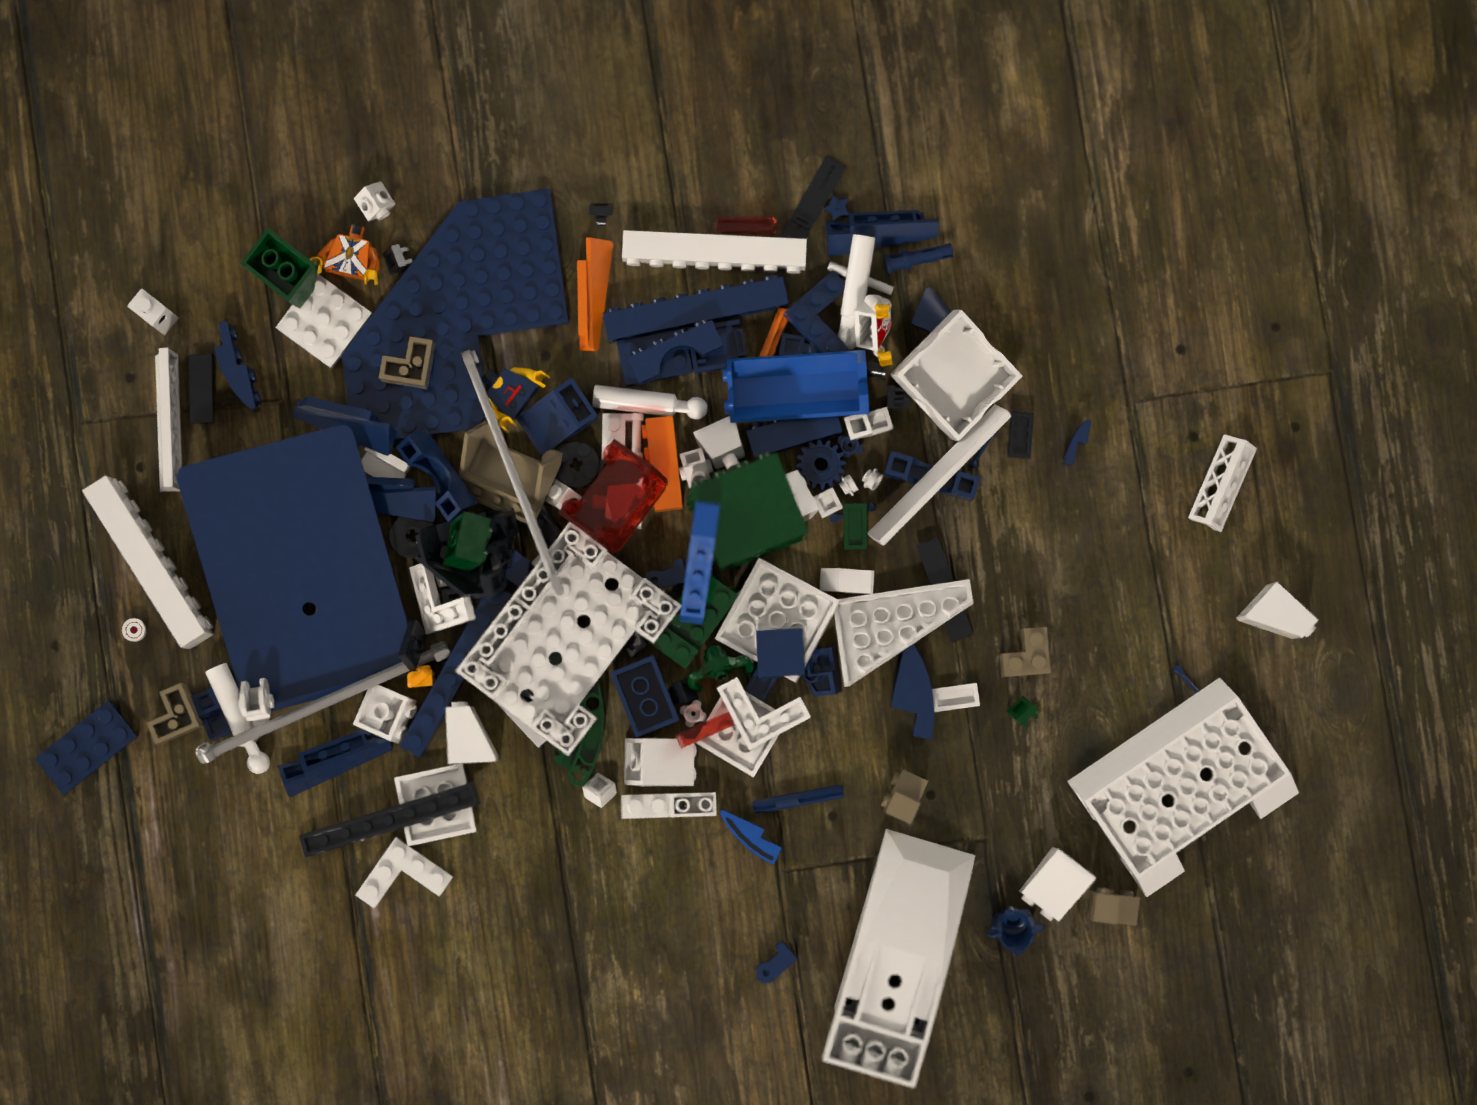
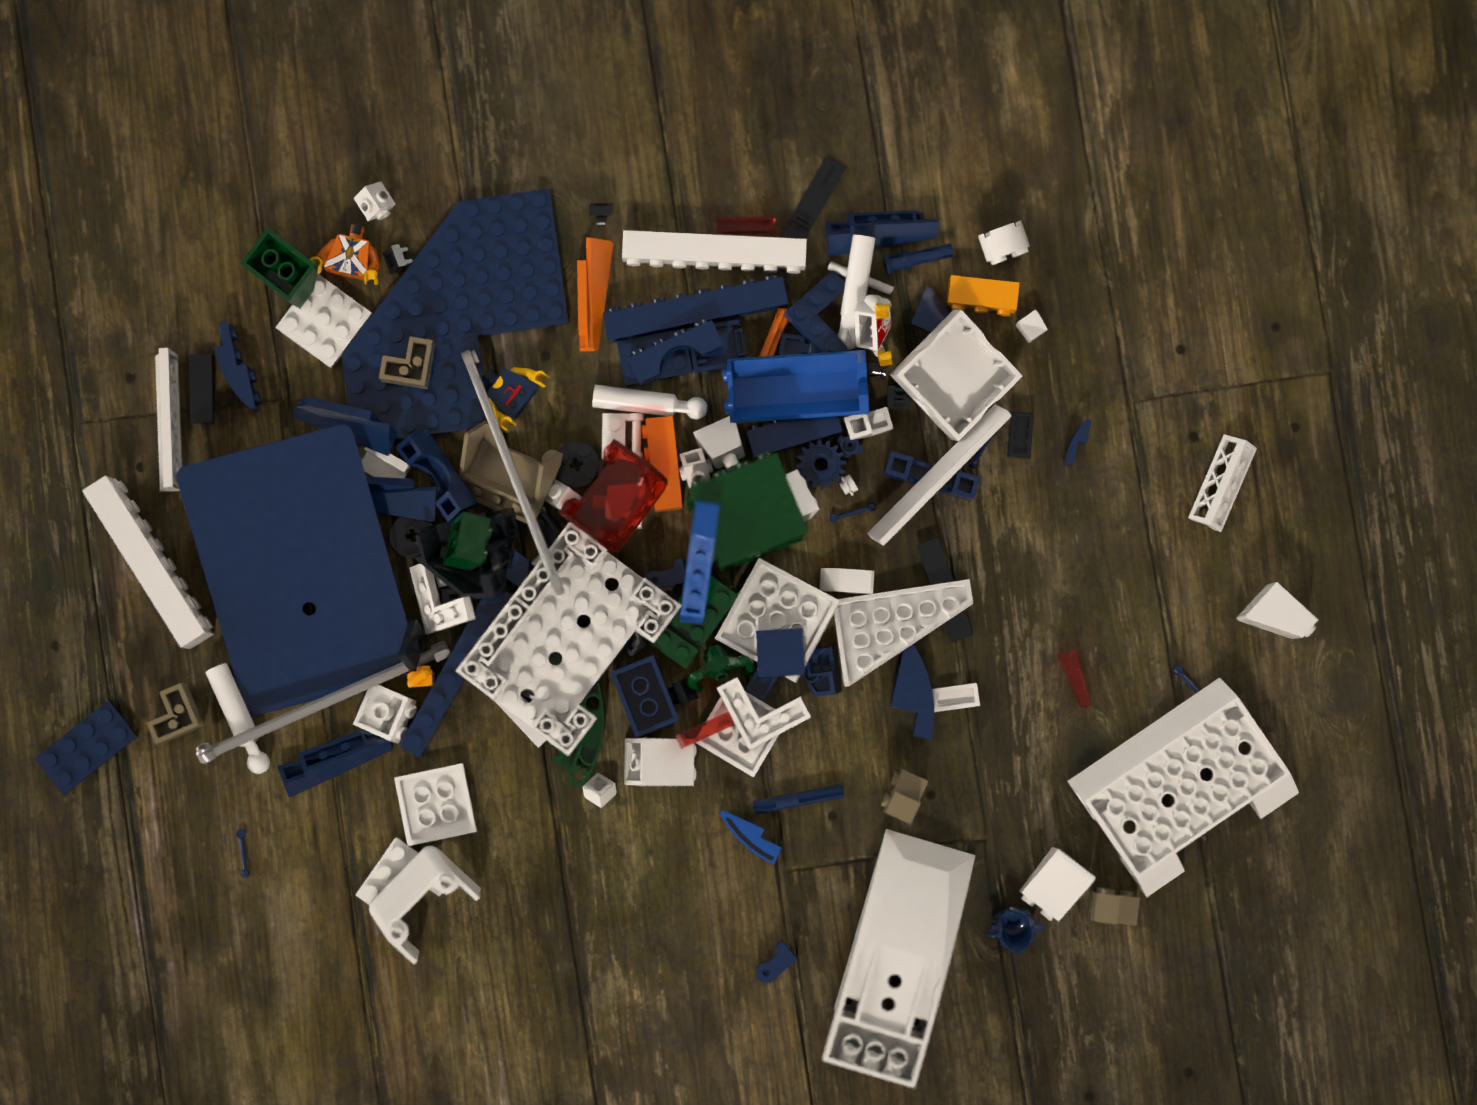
white tile [122,618,147,642] -> none
white torso [127,289,179,335] -> none
dark blue slope [191,687,232,742] -> none
white hinge [239,678,275,727] -> none
black tile [299,781,481,858] -> none
white slope [446,702,499,764] -> none
dark blue slope [517,378,599,456] -> none
white slope [621,792,717,819] -> none
white plate [680,700,707,727] -> none
white plate [814,487,843,519] -> none
dark blue piece [823,195,849,222] -> none
dark green tile [843,503,867,550] -> none
white plate [862,469,883,490] -> none
dark tan brick [1000,627,1051,677] -> none
dark green tile [1006,696,1038,728] -> none
none -> dark blue hinge [236,829,250,878]
none -> white windscreen [369,846,481,964]
none -> light orange brick [946,275,1019,316]
none -> white brick [978,220,1030,265]
none -> white slope [1016,309,1048,343]
none -> clear red piece [1056,650,1091,708]

